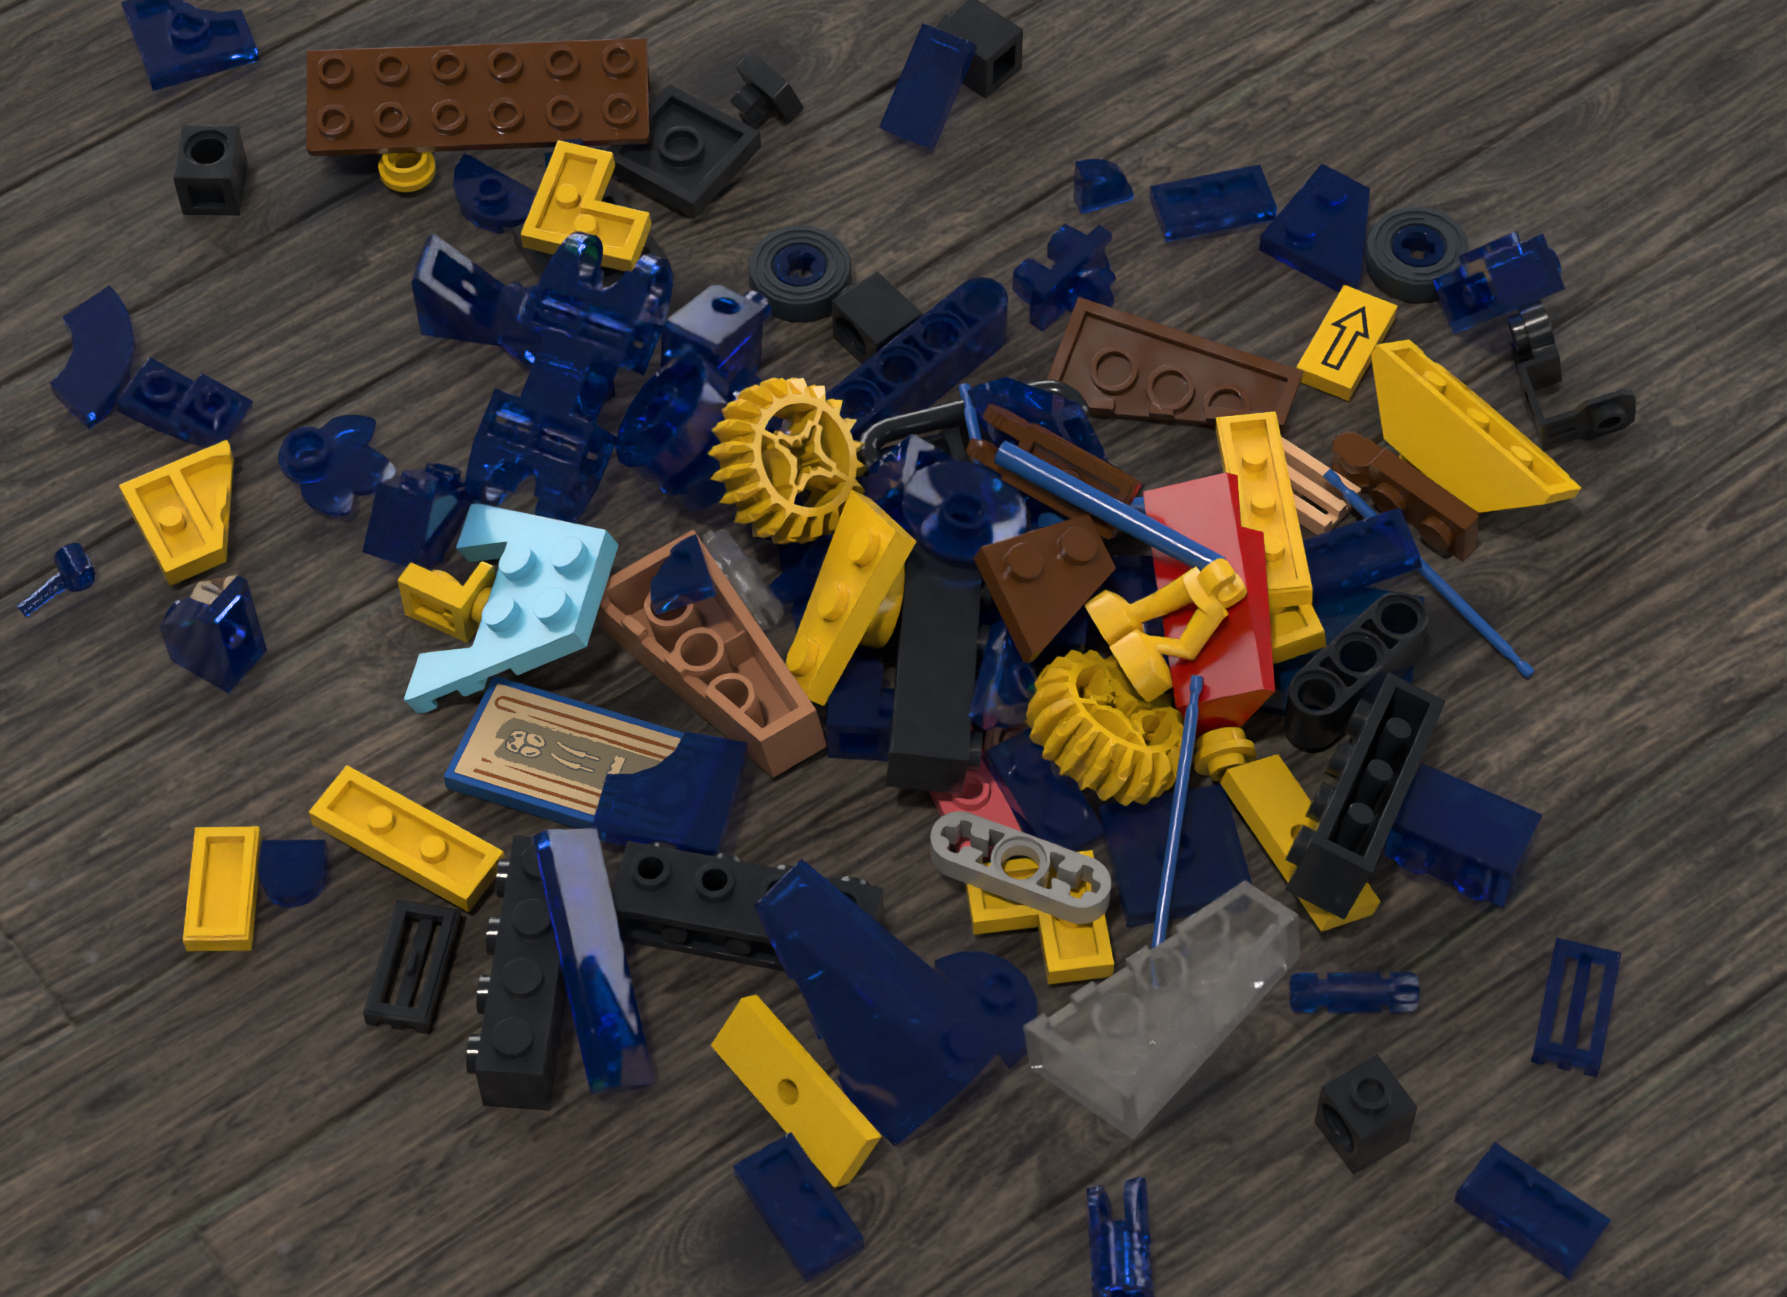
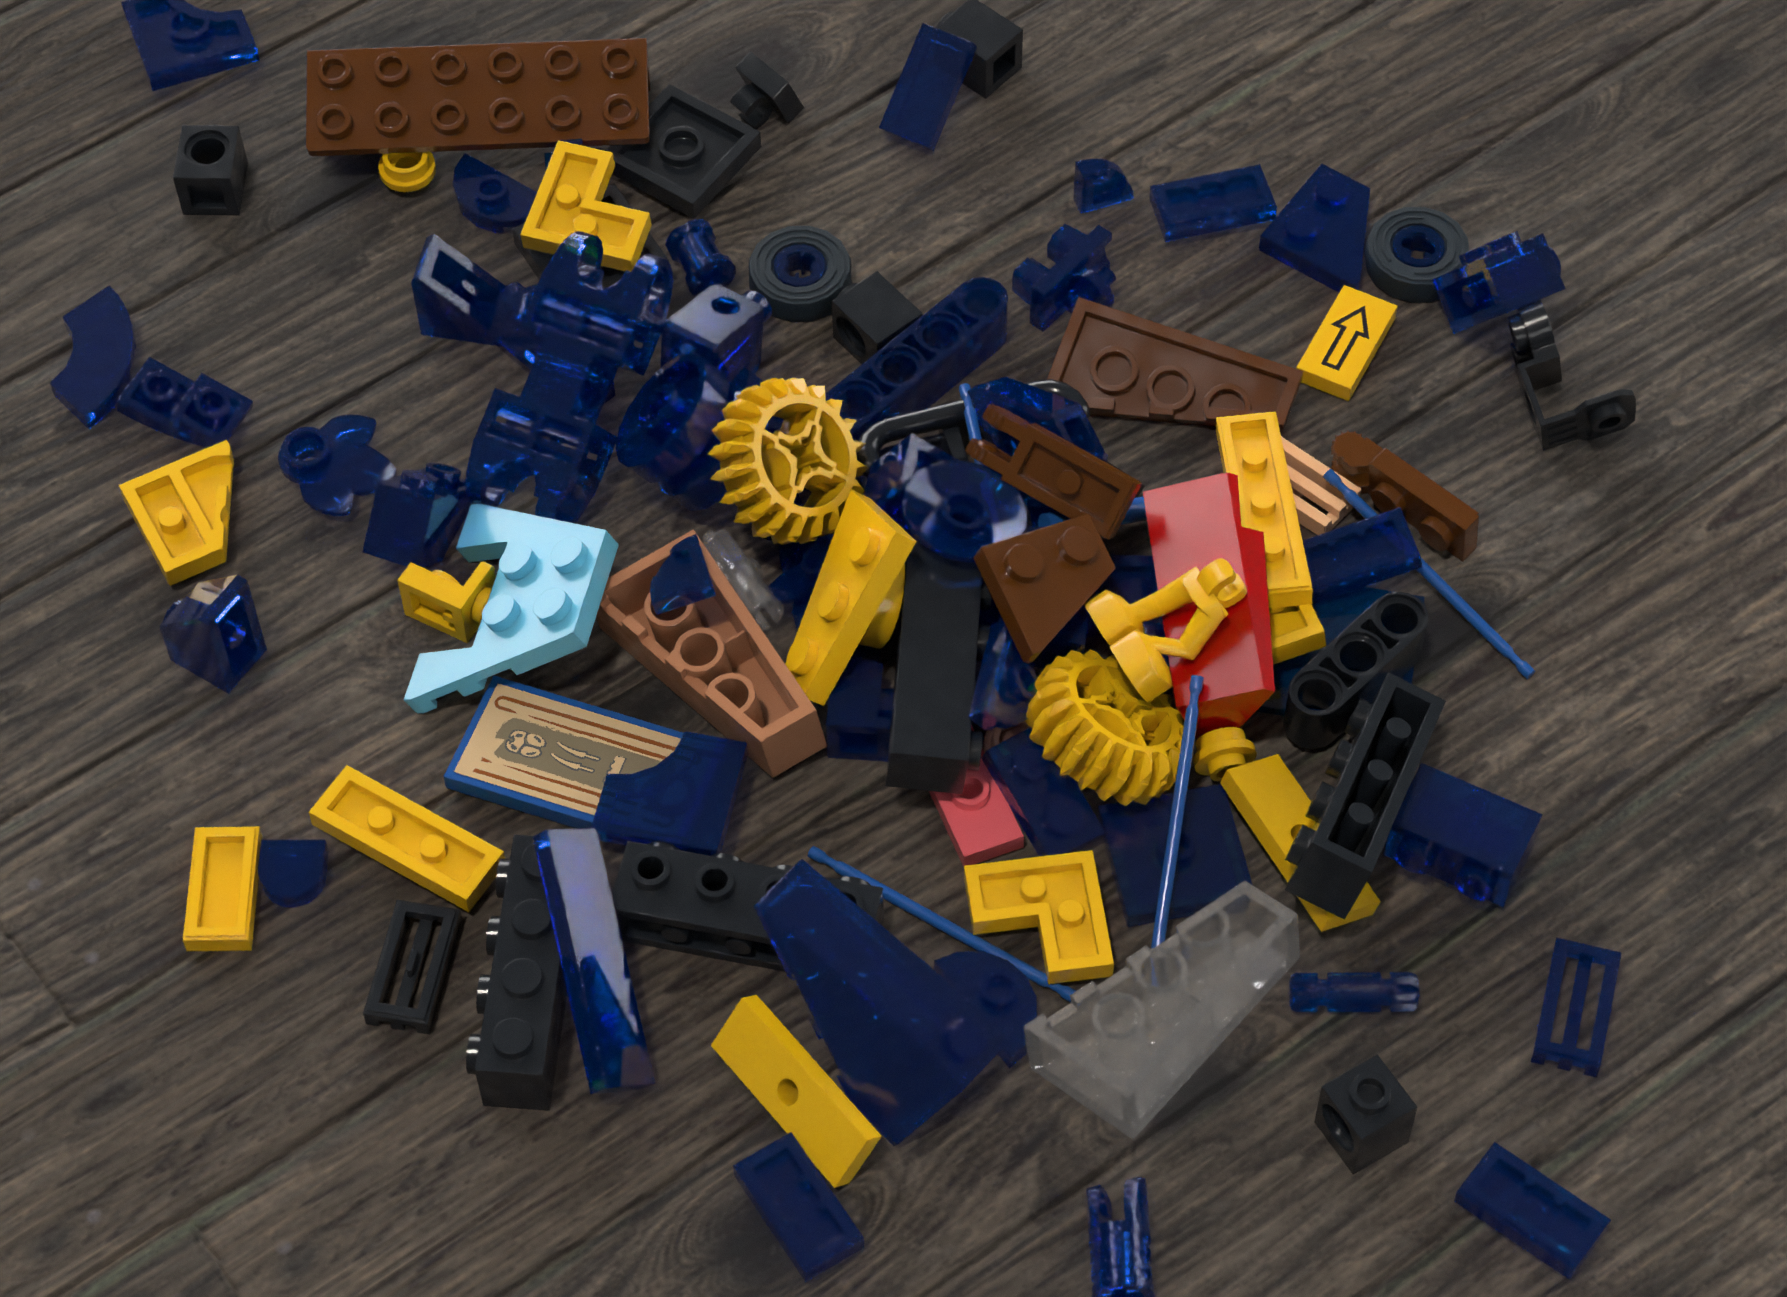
clear blue hand [16,543,96,617] -> none
light grey beam [930,811,1111,924] -> none
blue bar [994,441,1226,571] -> none
yellow wedge [1371,340,1581,513] -> none
none -> clear blue bush [665,219,736,297]
none -> blue piece [807,846,1079,1004]

